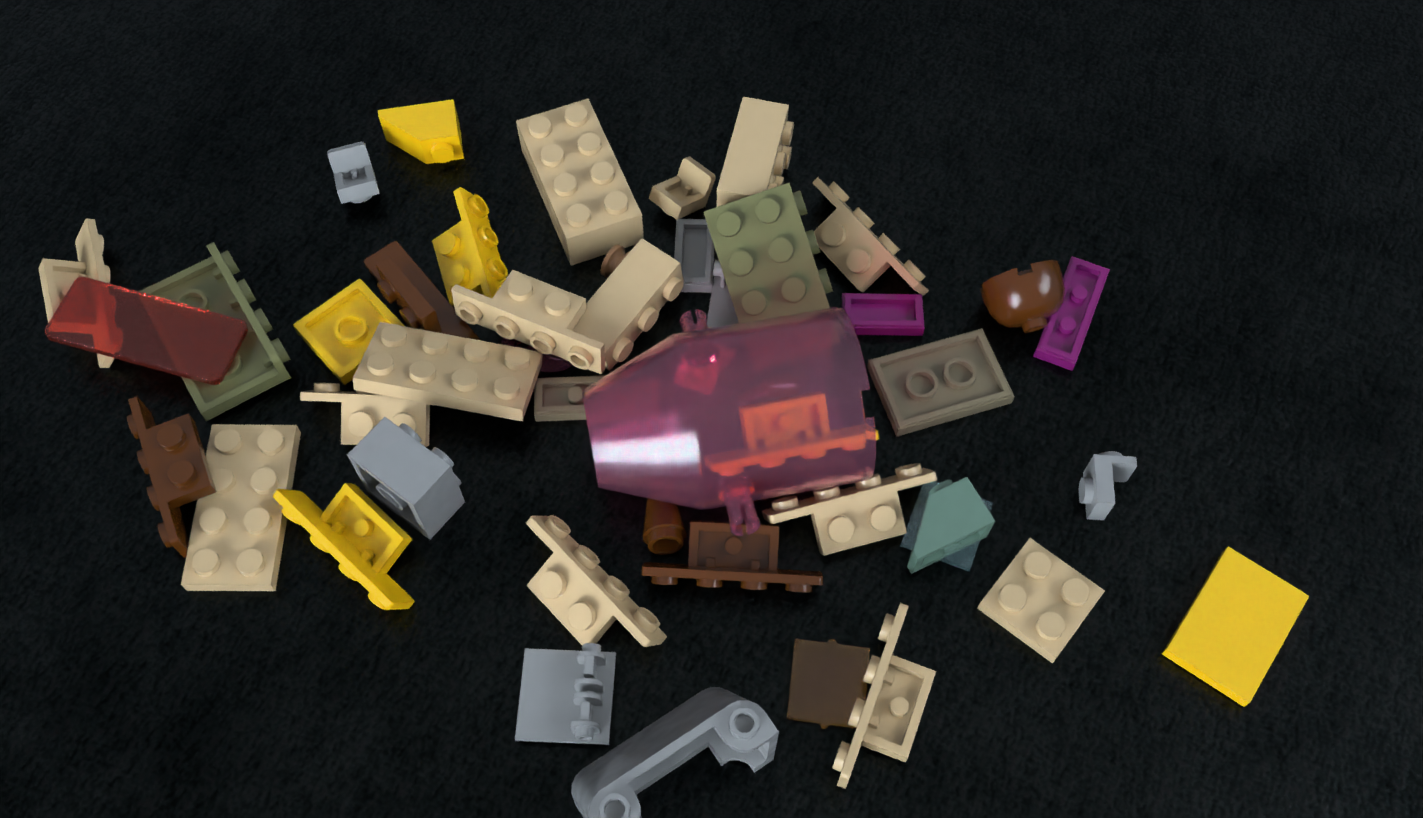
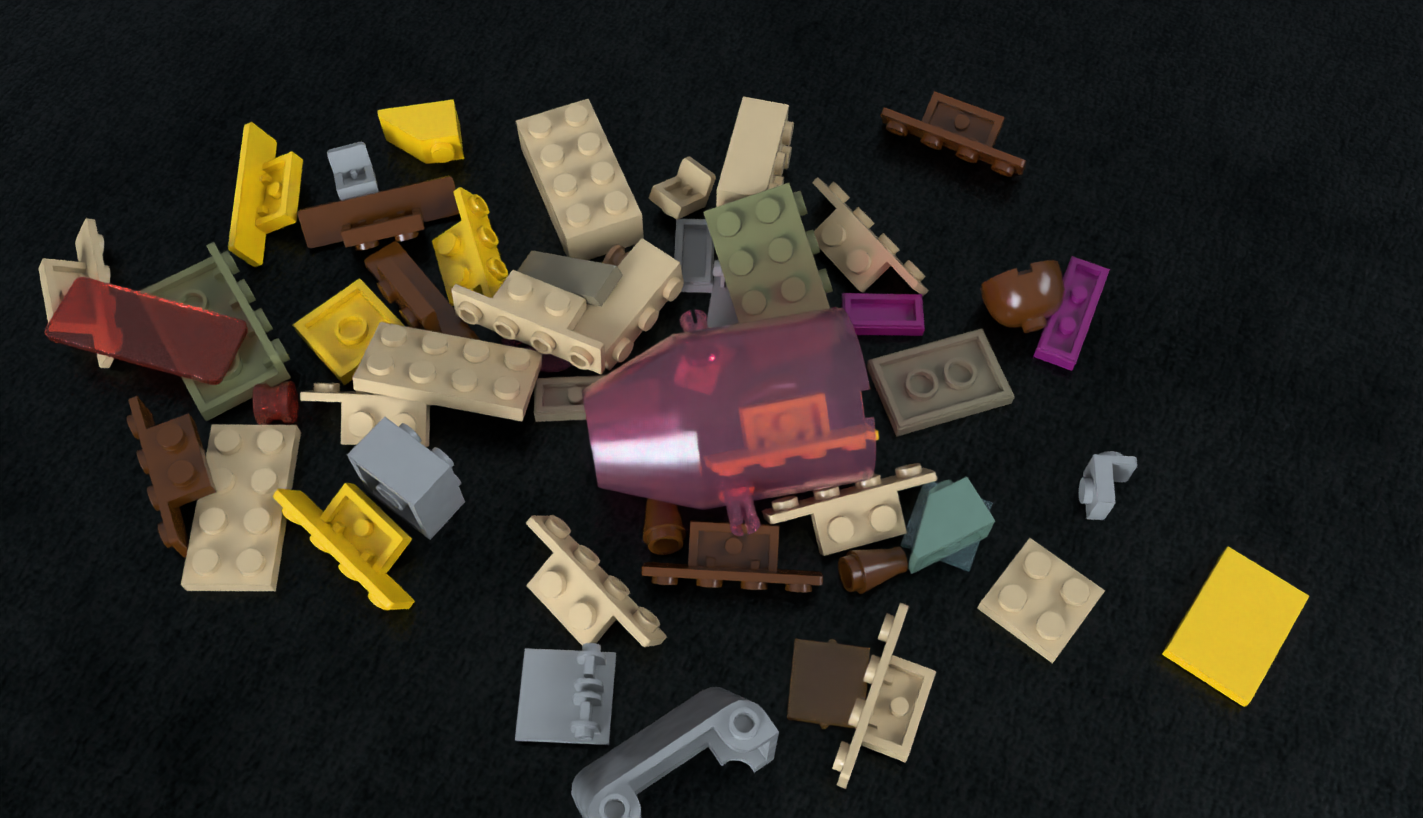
none -> yellow bracket [228,122,303,267]
none -> clear red wheel [253,381,299,425]
none -> reddish brown bracket [298,176,460,250]
none -> dark tan tile [517,251,623,307]
none -> reddish brown cone [838,546,908,594]
none -> reddish brown bracket [881,91,1026,177]

